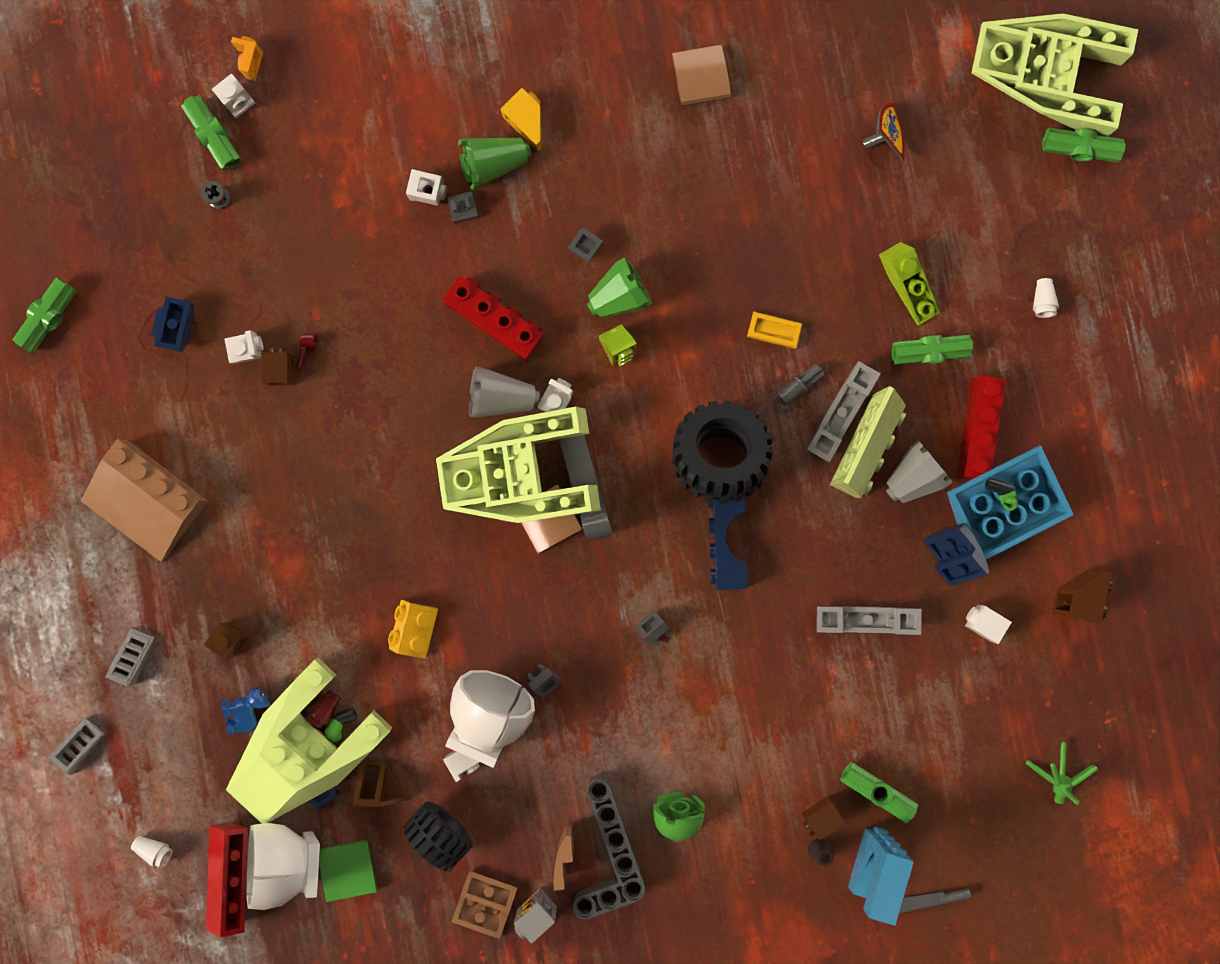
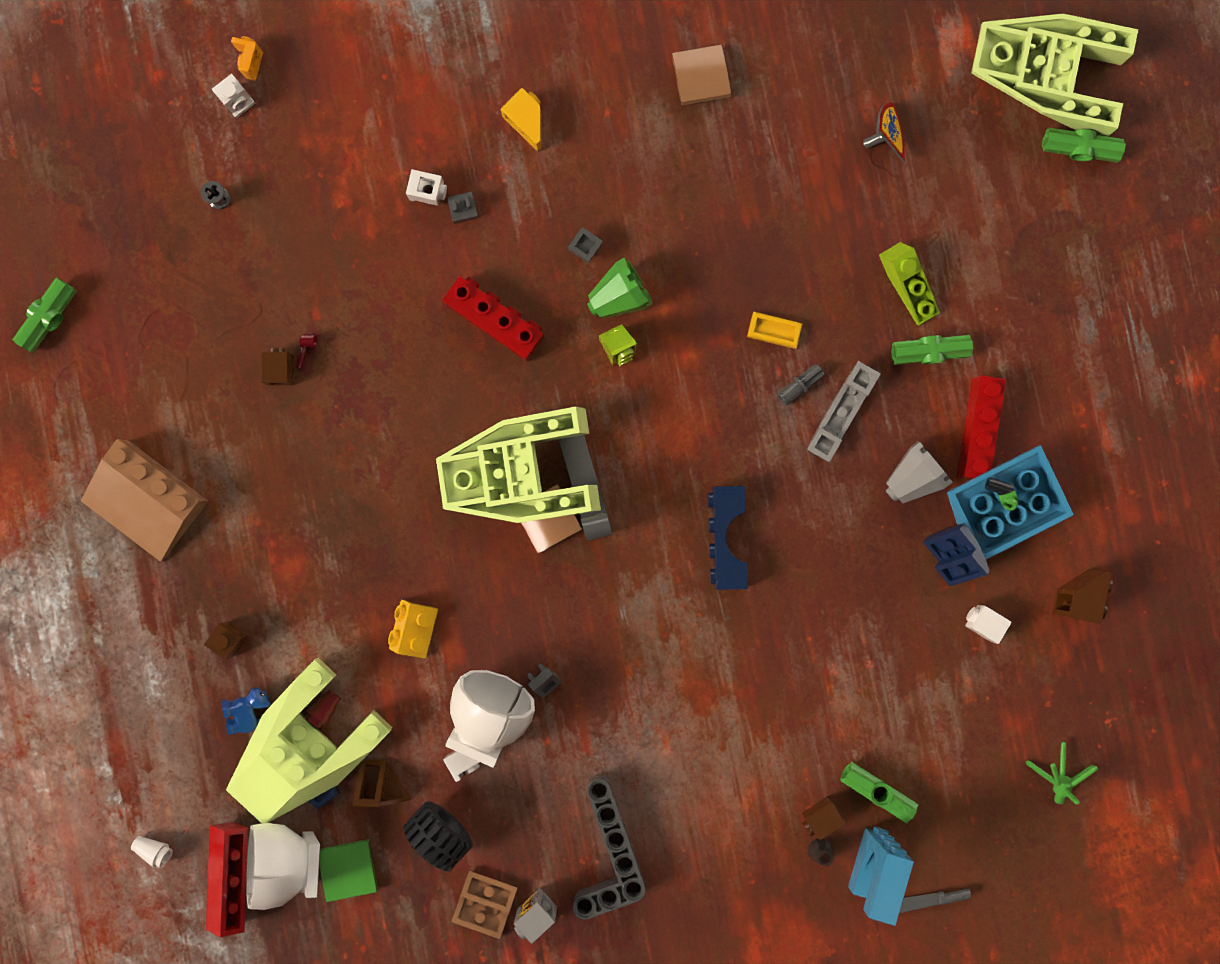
light grey slope [48,717,105,775] -> none
light grey slope [106,628,156,687] -> none
dark blue slope [151,296,194,353] -> none
bright green piece [181,95,242,171] -> none
white bracket [225,330,263,365] -> none
arm [325,707,357,742] -> none
bright green cone [458,138,531,190] -> none
light grey cone [469,366,540,418] -> none
white bracket [537,378,574,412] -> none
medium nougat slope [553,823,574,891] -> none
dark grey tile [636,610,670,646] -> none
bright green cylinder [653,792,705,842] -> none
black tyre [672,400,773,504] -> none
light grey slope [817,606,922,635] -> none
yellowish green slope [830,386,906,498] -> none
white cone [1033,278,1059,318] -> none

